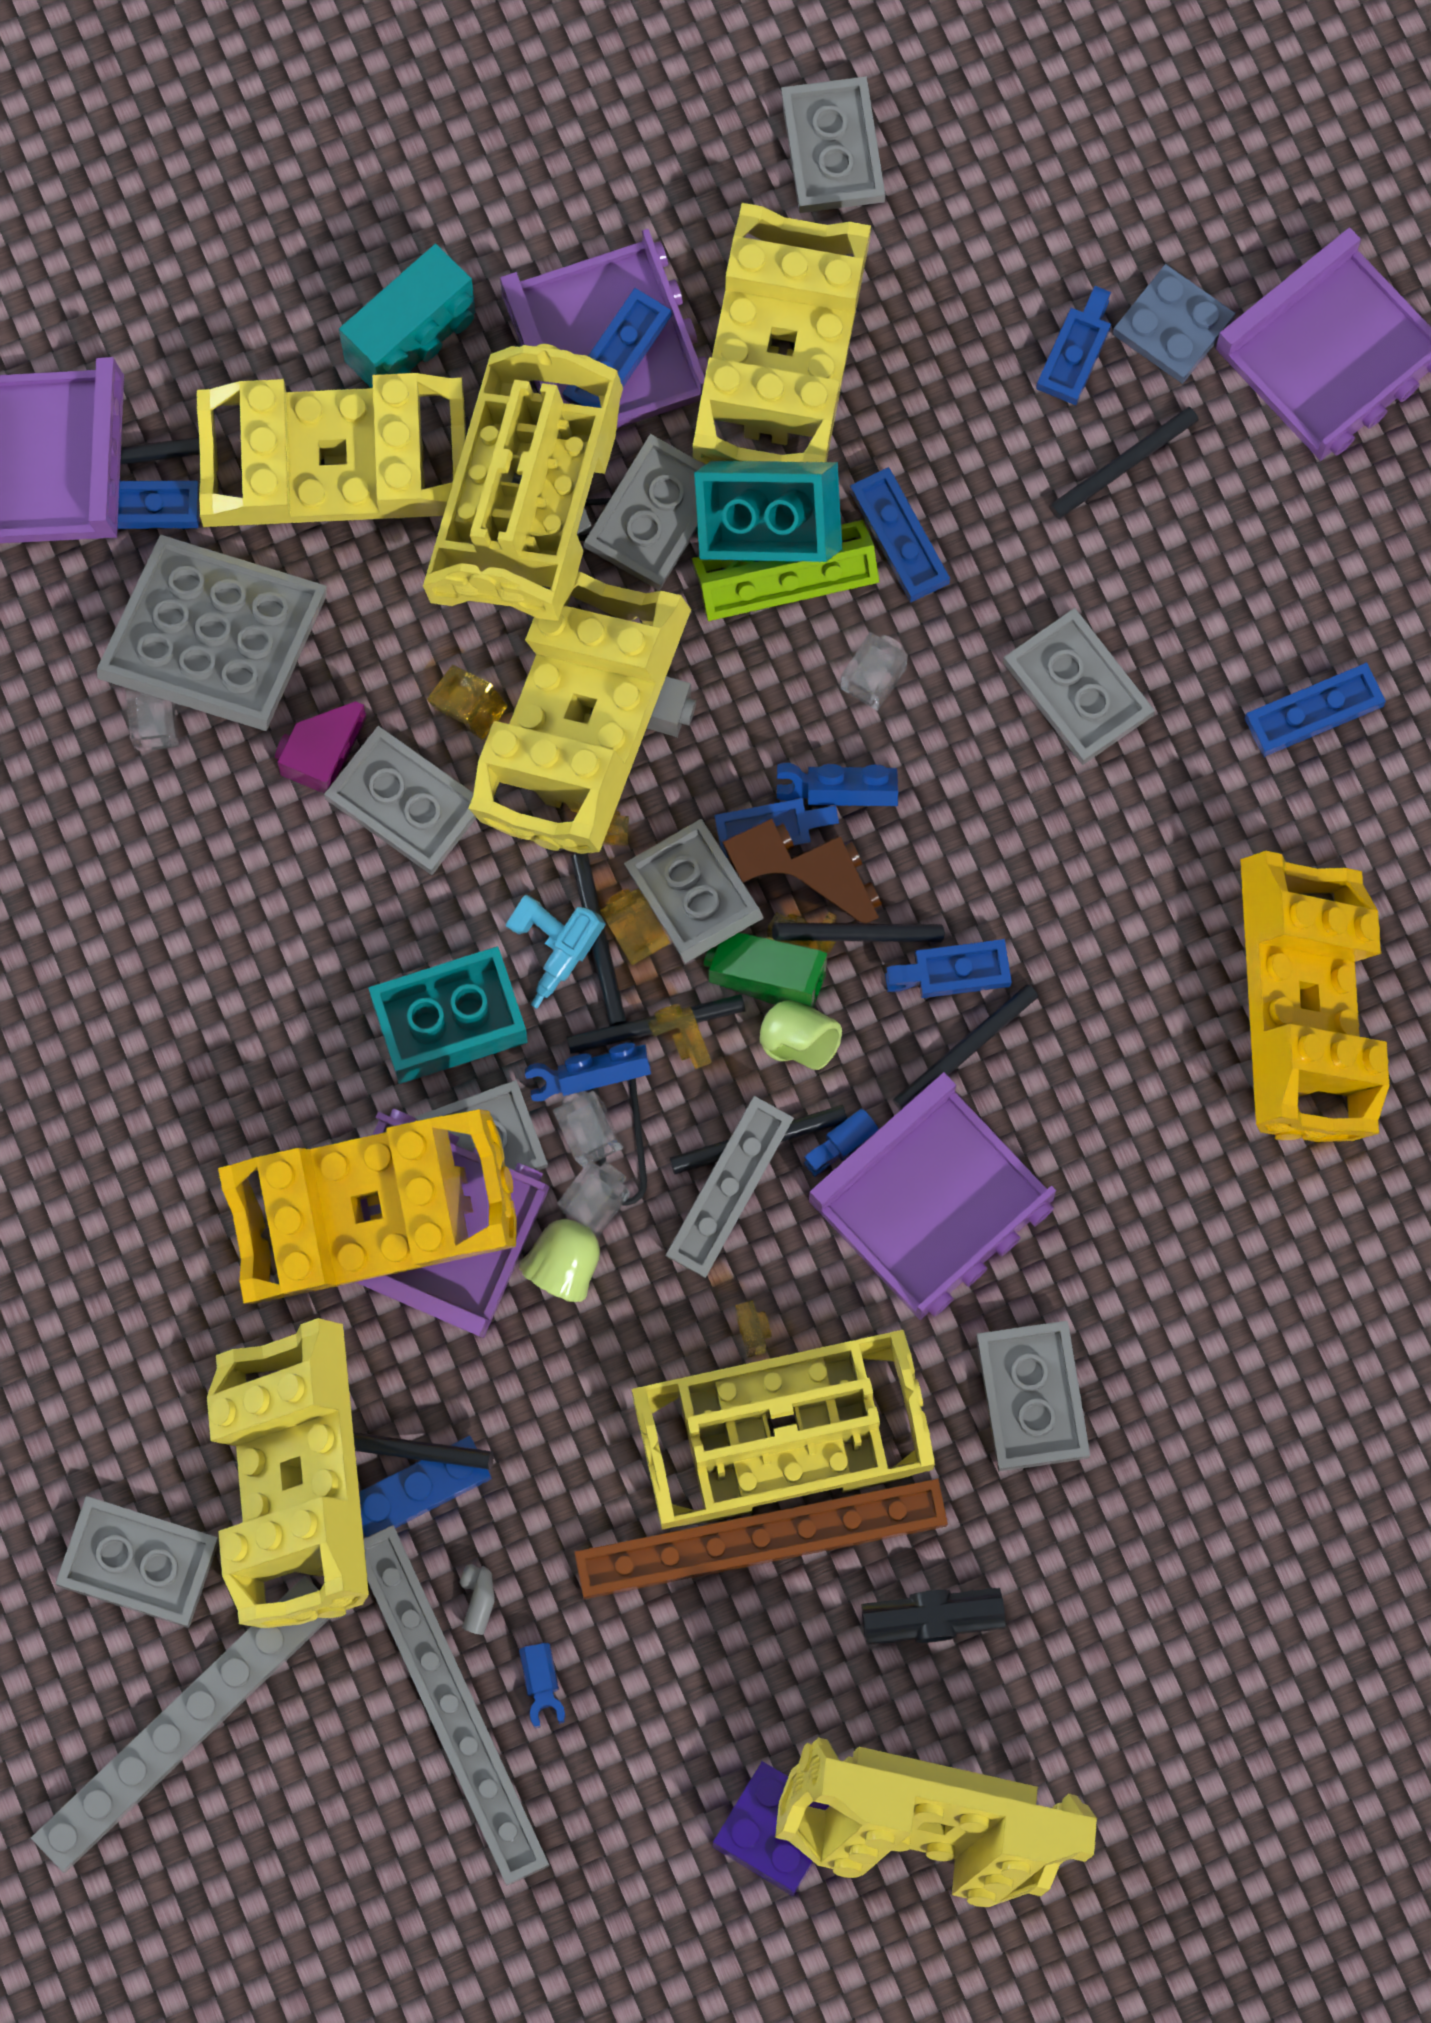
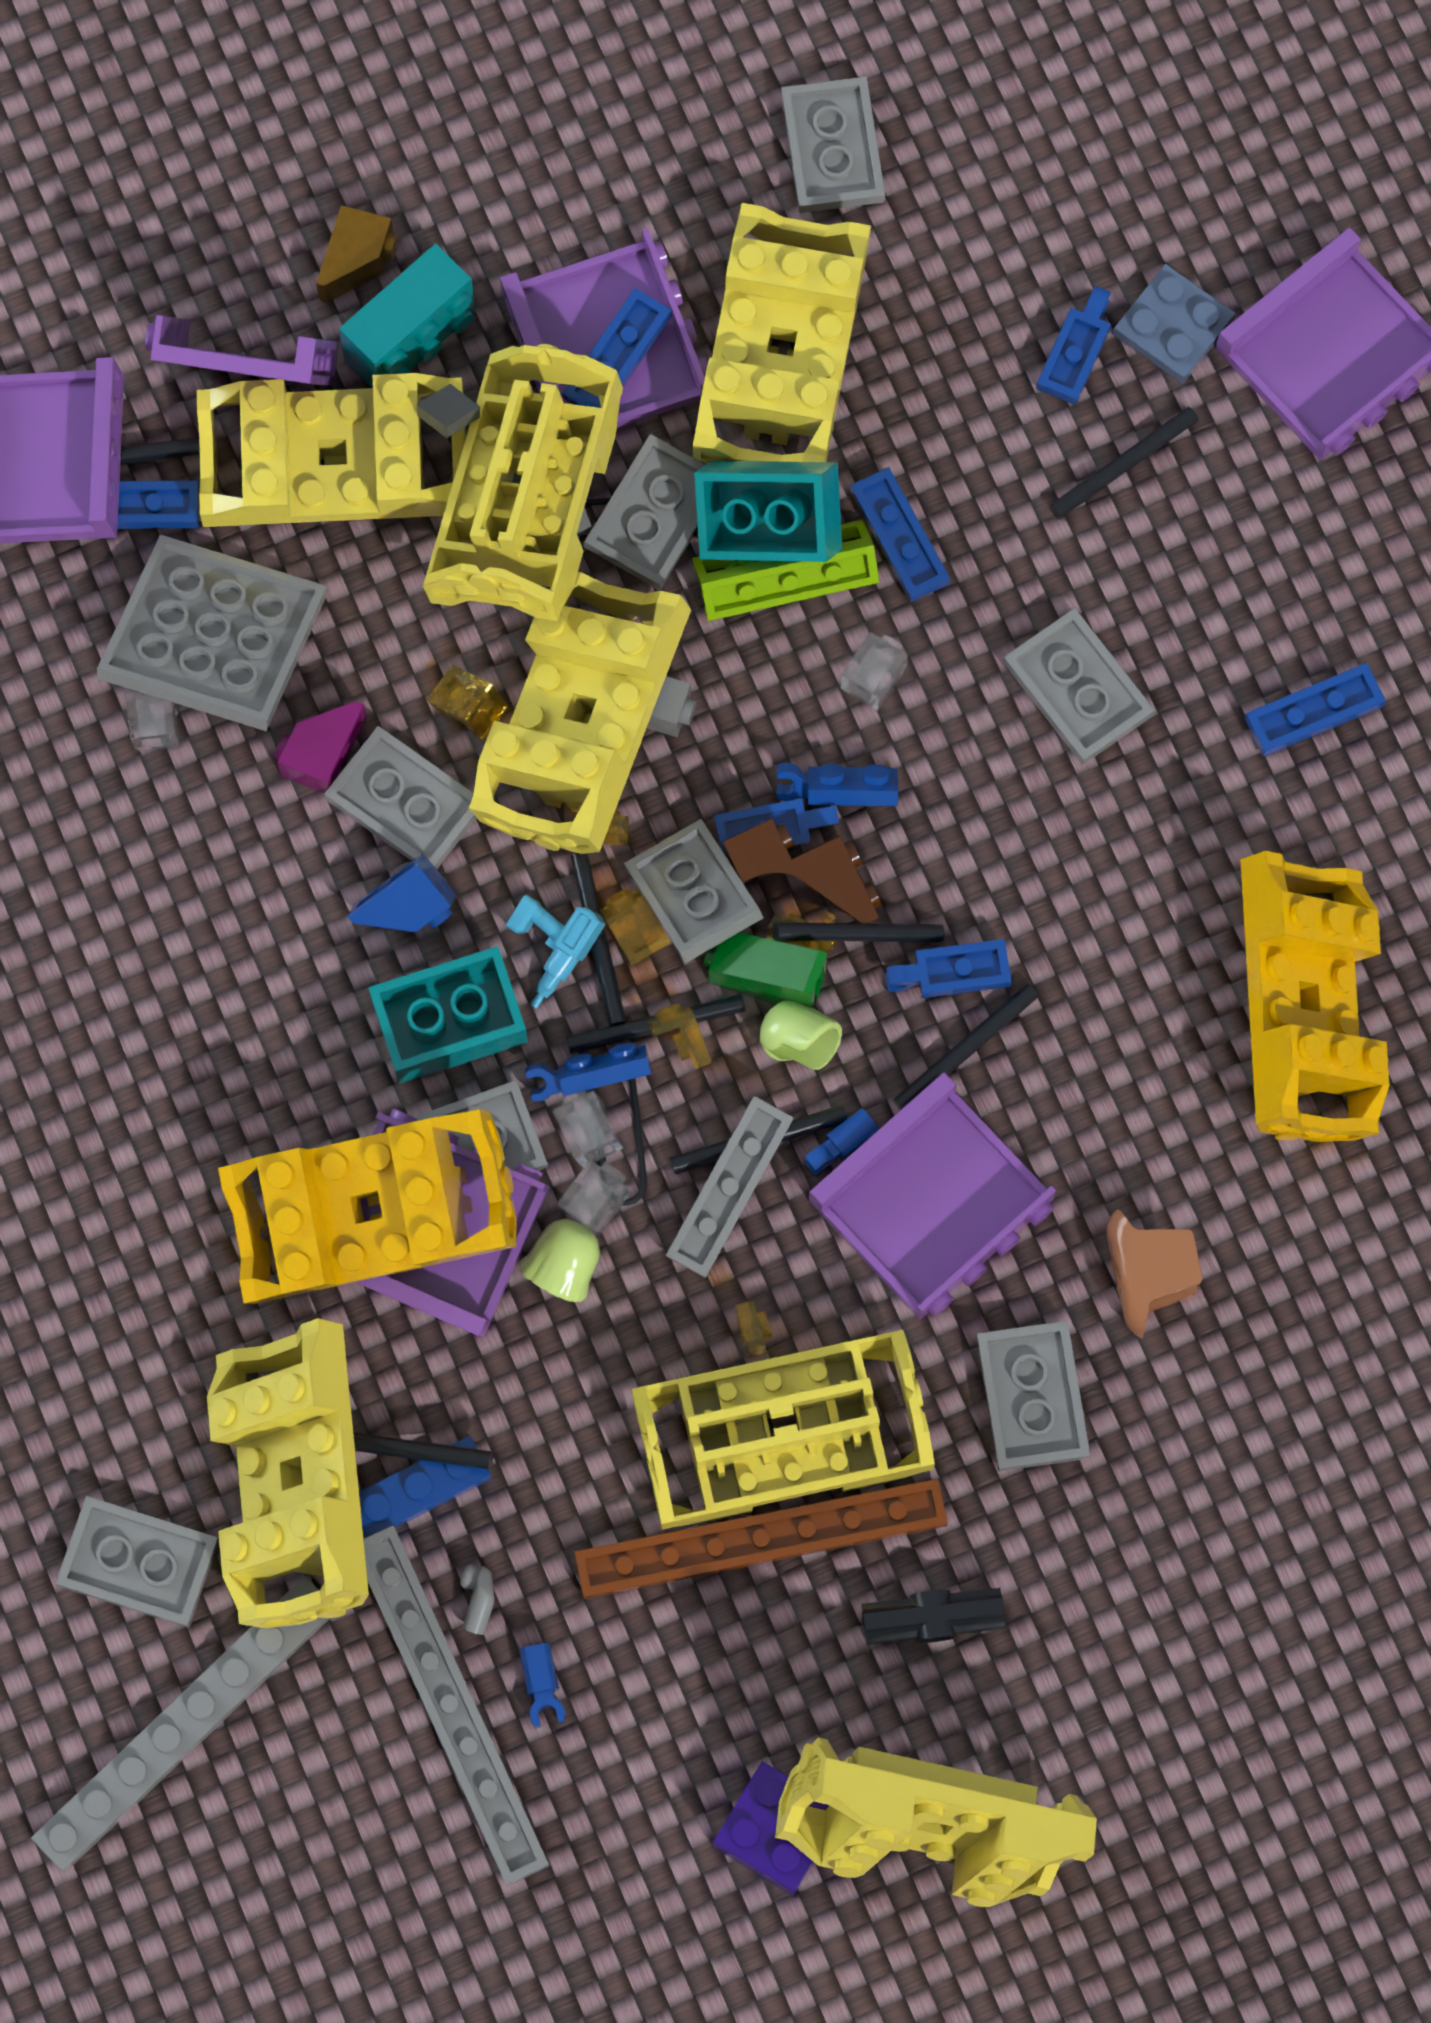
none -> medium lavender panel [145,315,339,385]
none -> pearl gold slope [316,205,399,303]
none -> blue slope [347,853,457,932]
none -> dark grey tile [417,384,480,438]
none -> nougat piece [1106,1209,1203,1339]

